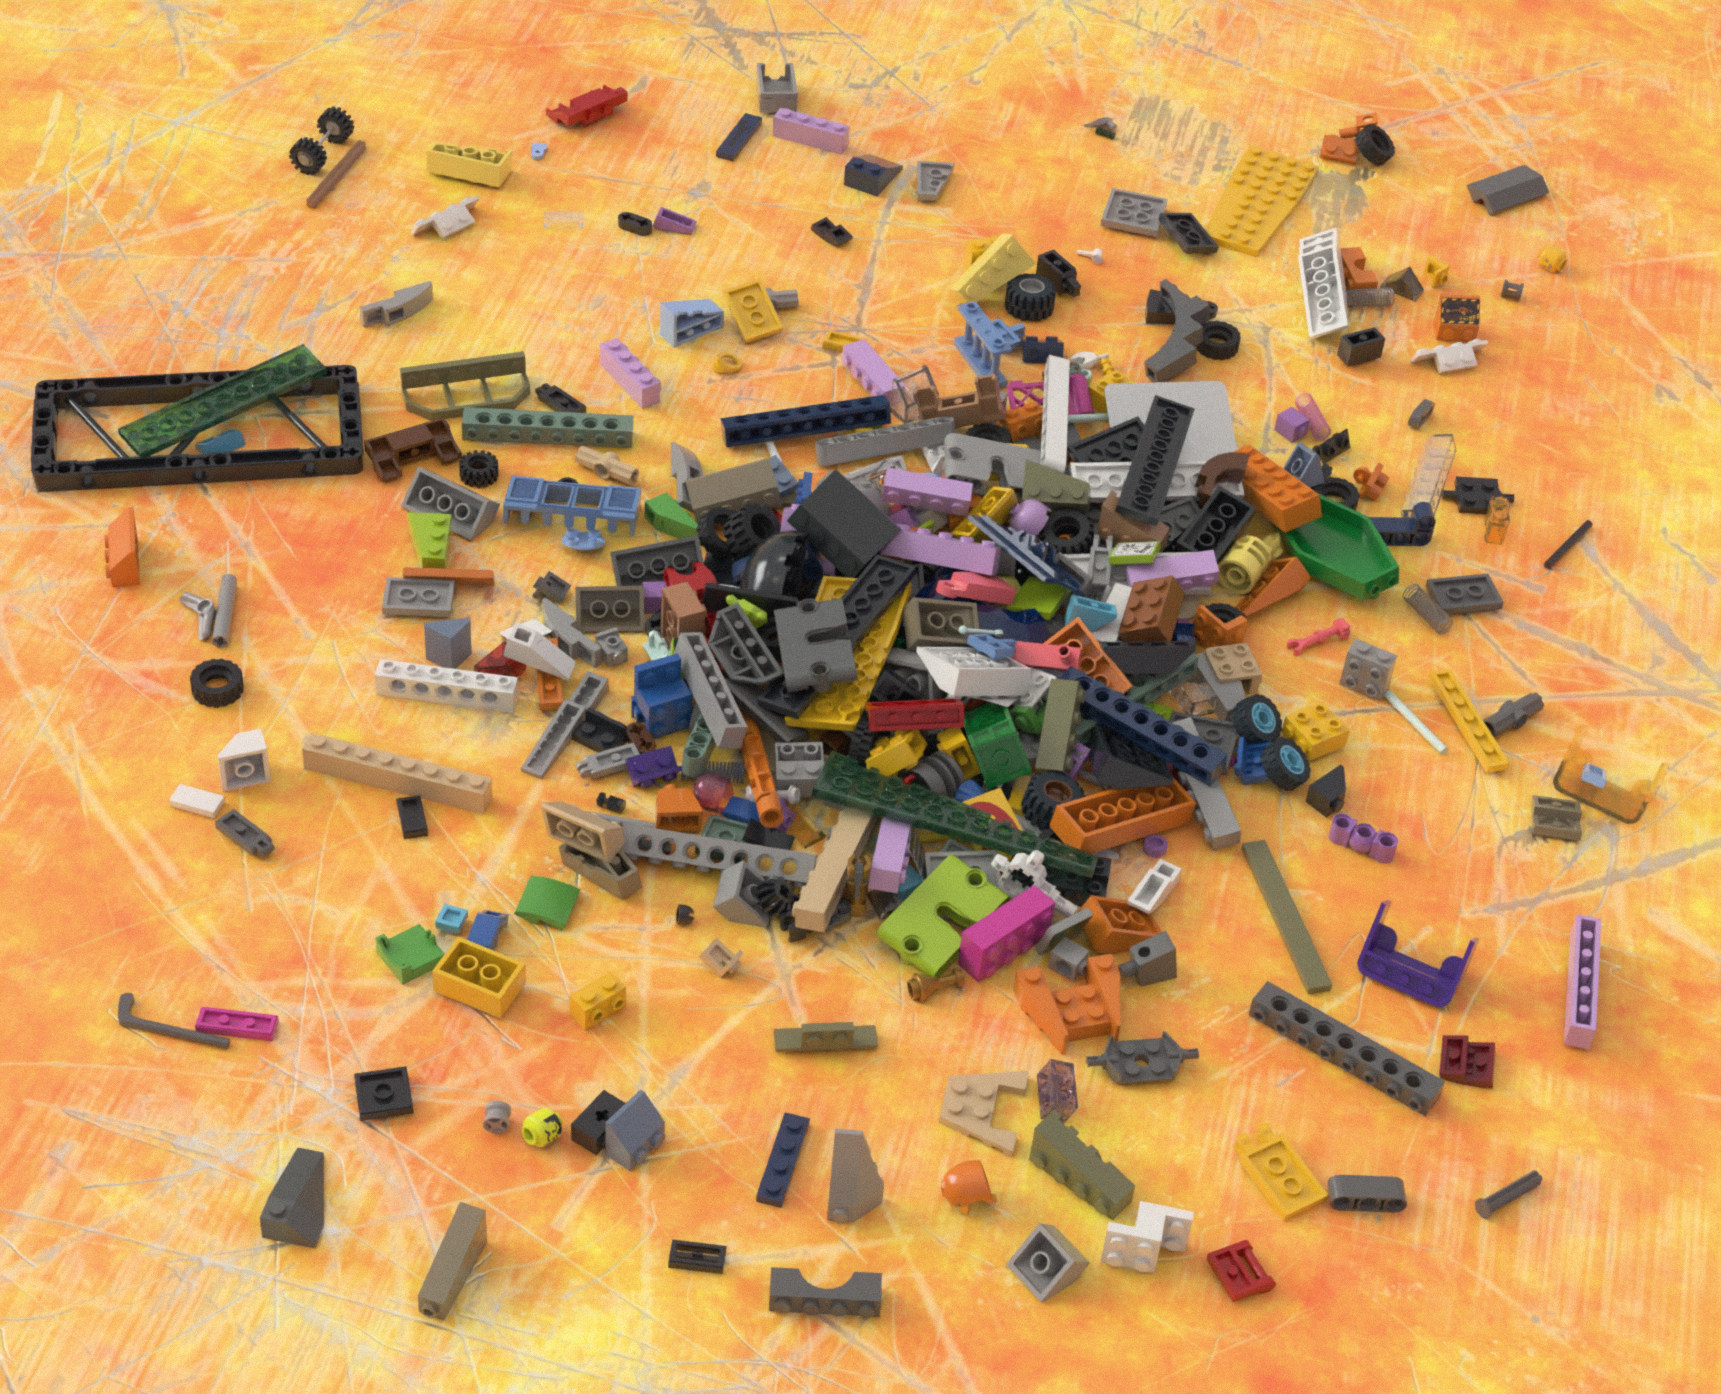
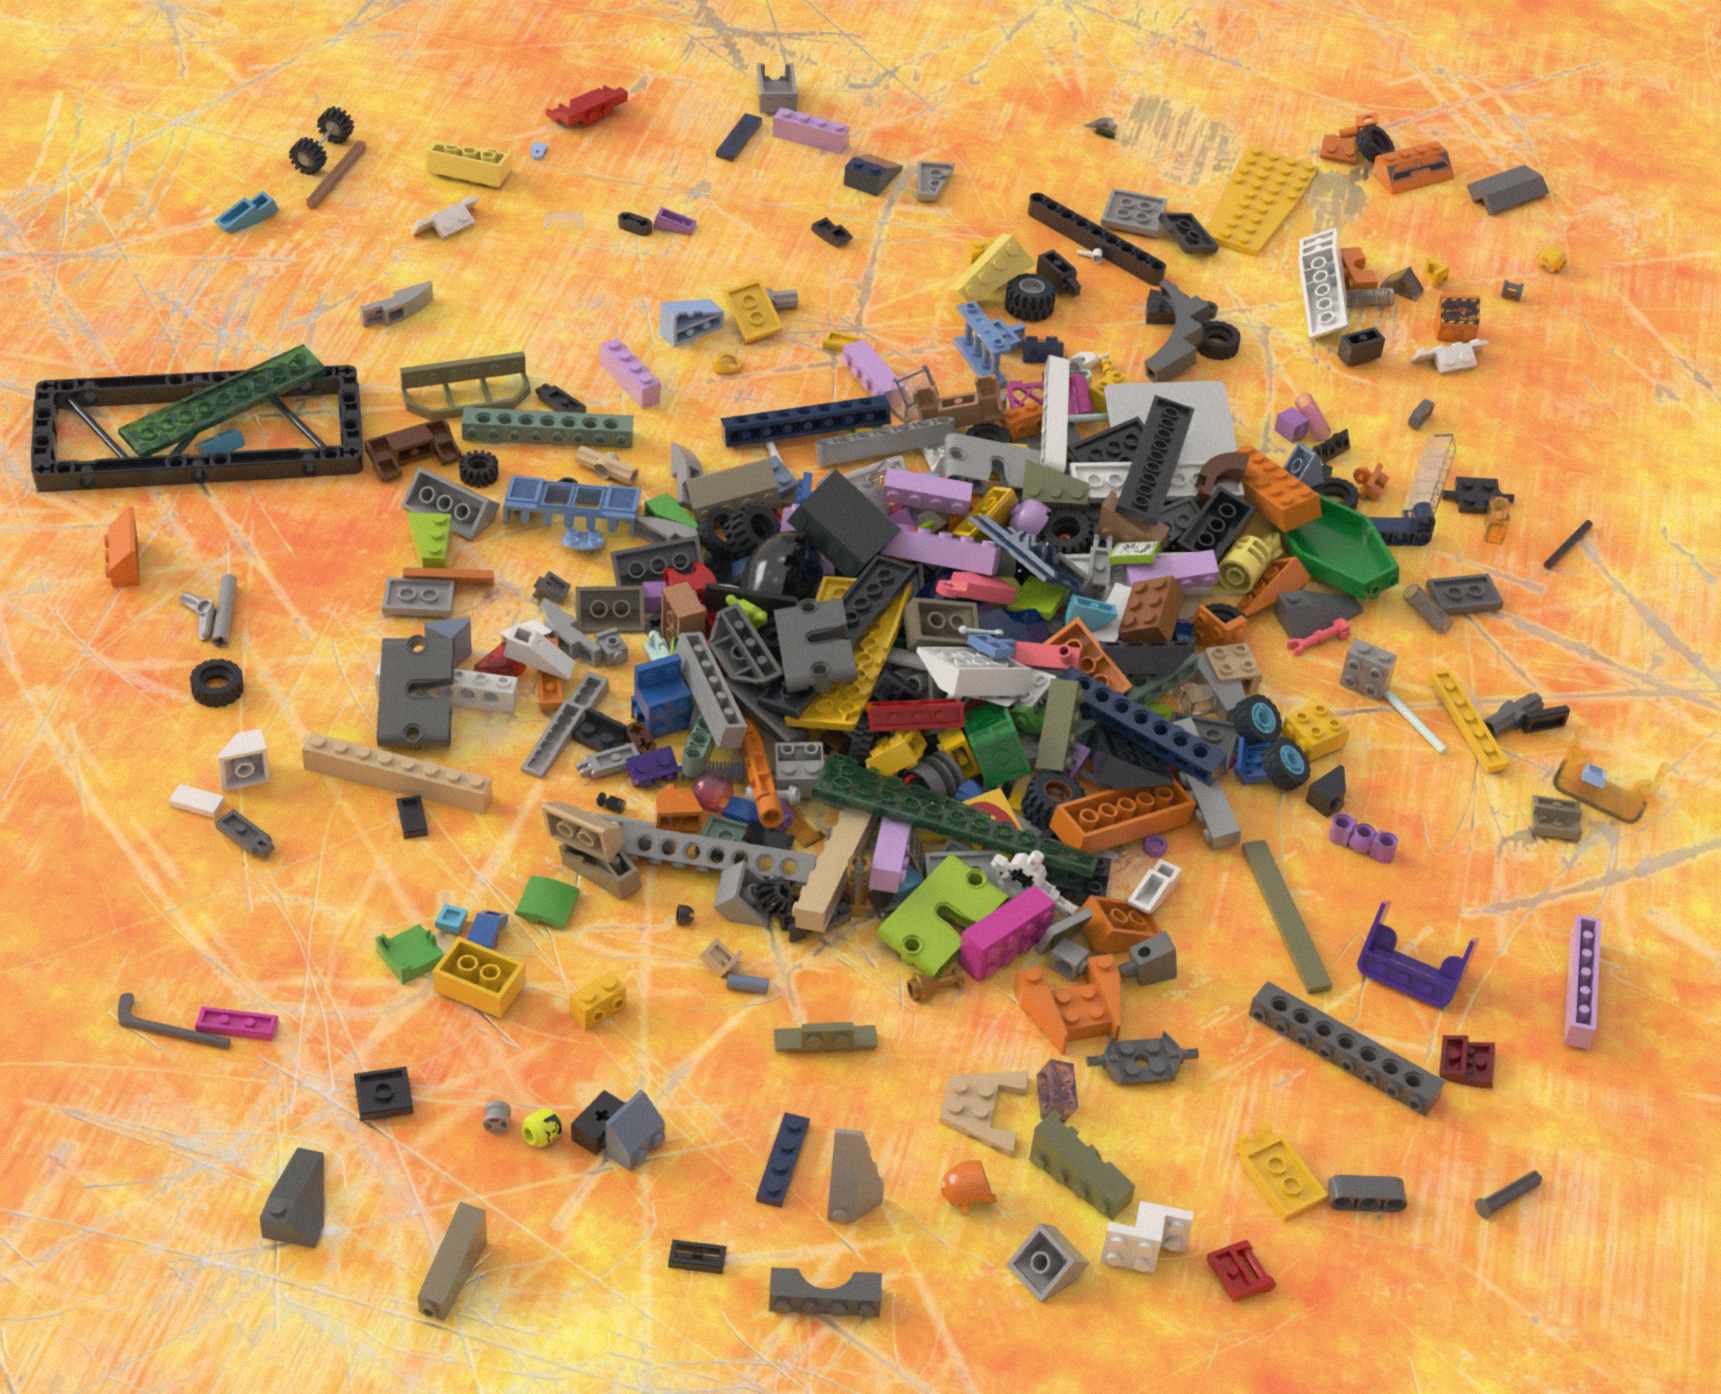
none -> dark azure slope [214,191,279,232]
none -> dark grey connector [377,634,455,751]
none -> light grey slope [635,516,703,551]
none -> sand blue hinge [727,973,769,994]
none -> black beam [1028,193,1166,286]
none -> dark grey wedge [1274,590,1363,639]
none -> orange slope [1372,141,1454,195]
none -> black tile [1521,705,1570,734]

